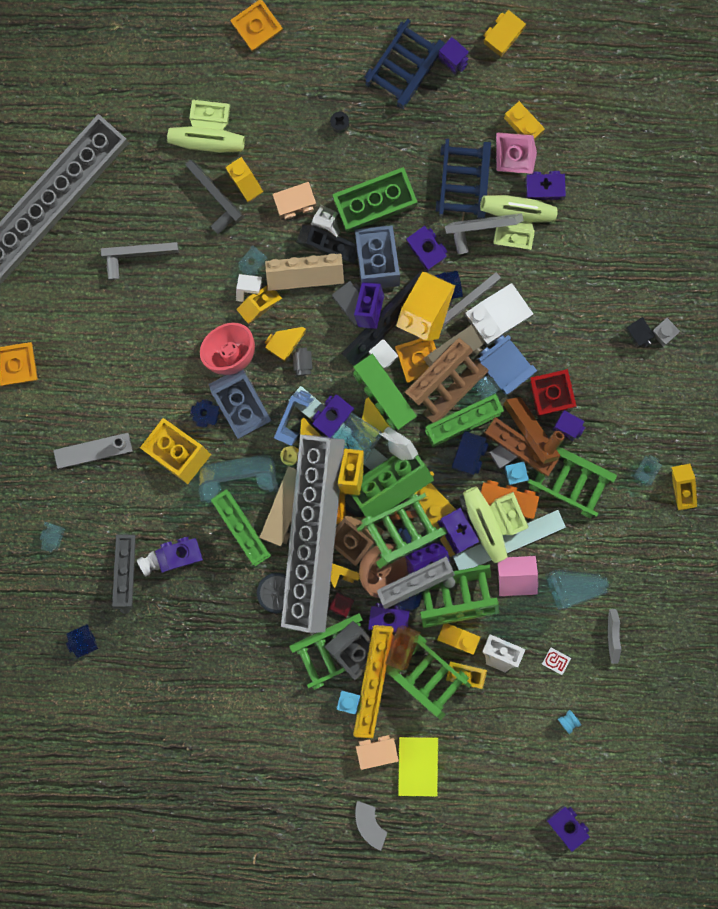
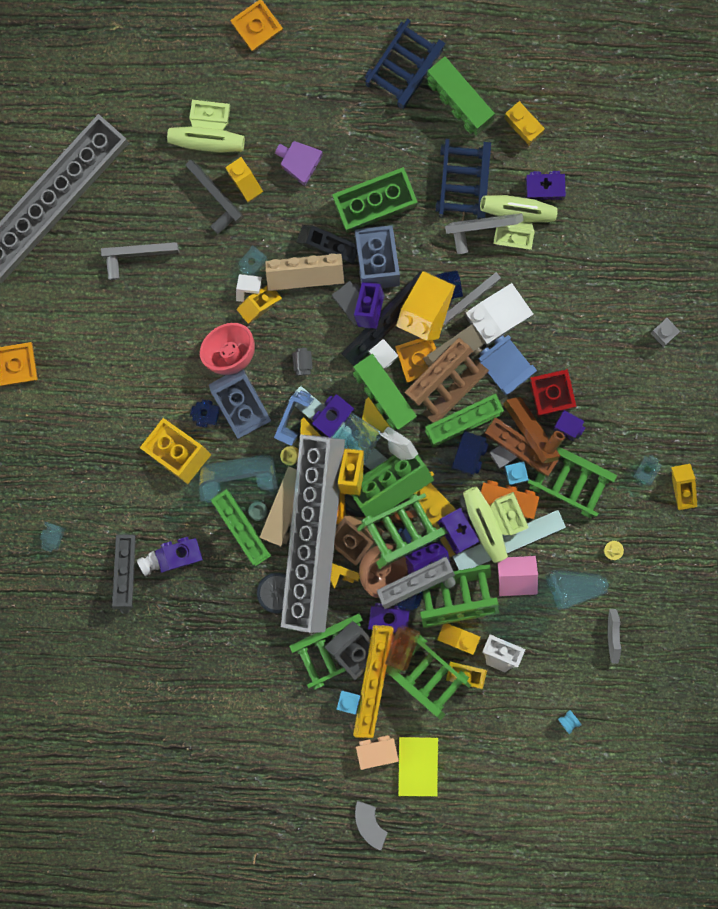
light grey piece [53,433,133,469] -> none
clear blue brick [66,624,98,658] -> none
yellow slope [265,327,306,362] -> none
light nougat brick [273,182,316,220] -> none
white slope [311,205,340,237] -> none
dark red tile [329,592,354,618] -> none
black wheel [330,111,349,133] -> none
dark purple brick [406,226,448,272] -> none
dark purple brick [438,37,469,74] -> none
clear light blue brick [474,376,500,400] -> none
yellow brick [484,10,526,57] -> none
bright pink slope [496,133,537,174] -> none
white sticker [542,648,571,675] -> none
dark purple brick [546,805,590,851] -> none
black brick [625,317,655,348] -> none
none -> sand green tile [248,502,268,521]
none -> medium lavender torso [275,141,323,186]
none -> bright green brick [427,57,495,136]
none -> light yellow tile [604,541,624,560]

